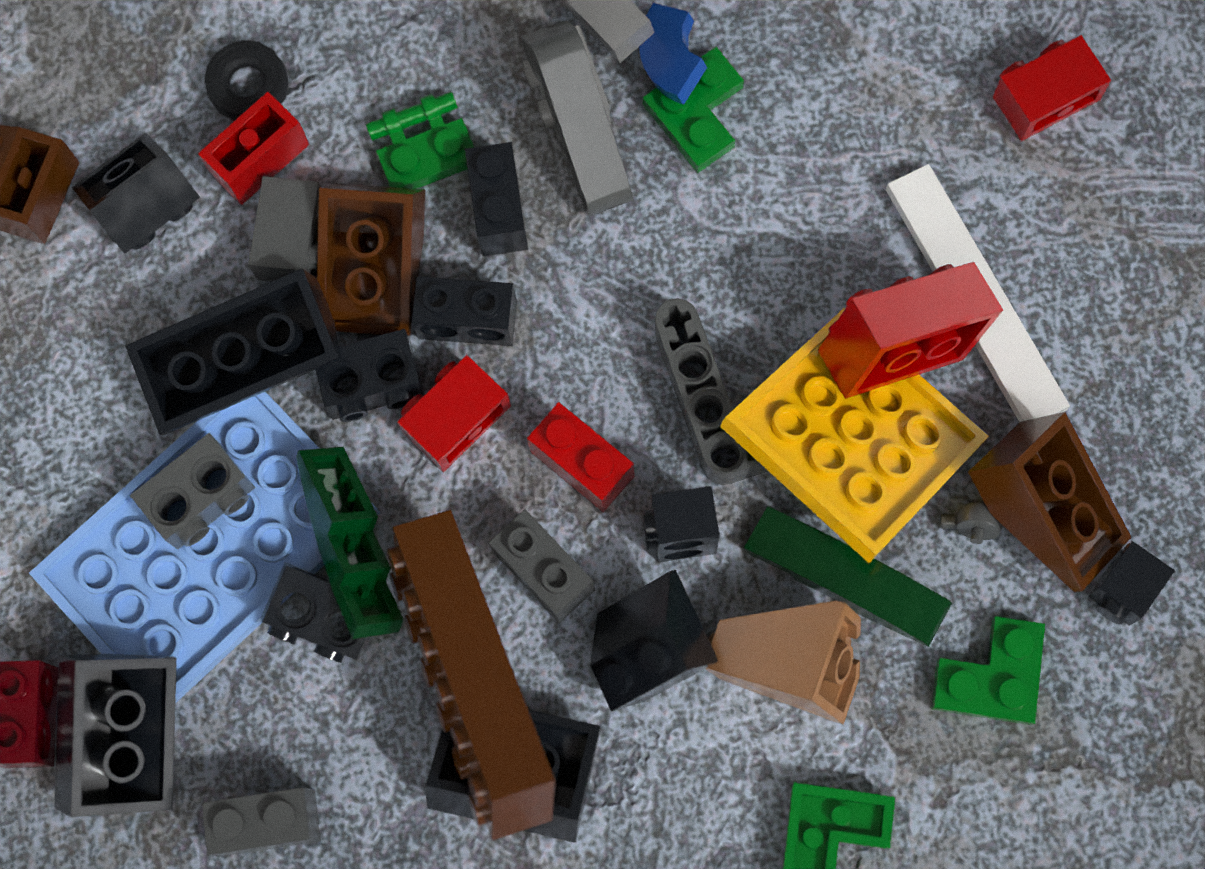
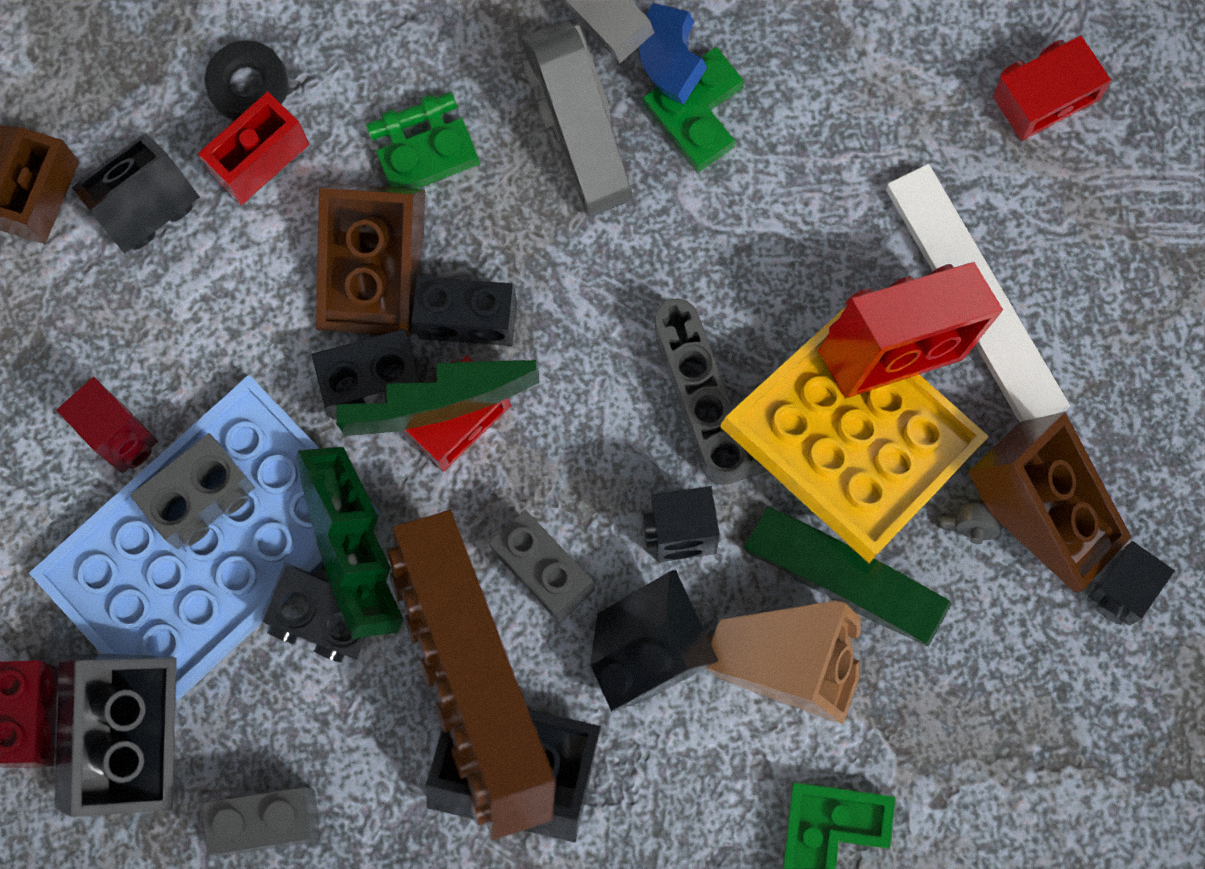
black slope [125,268,341,436] -> none
dark grey brick [248,176,321,282] -> none
black brick [465,142,529,257] -> none
red brick [527,402,635,513] -> none
green plate [931,616,1045,725] -> none
none -> dark red brick [56,376,159,474]
none -> dark green slope [336,360,540,436]

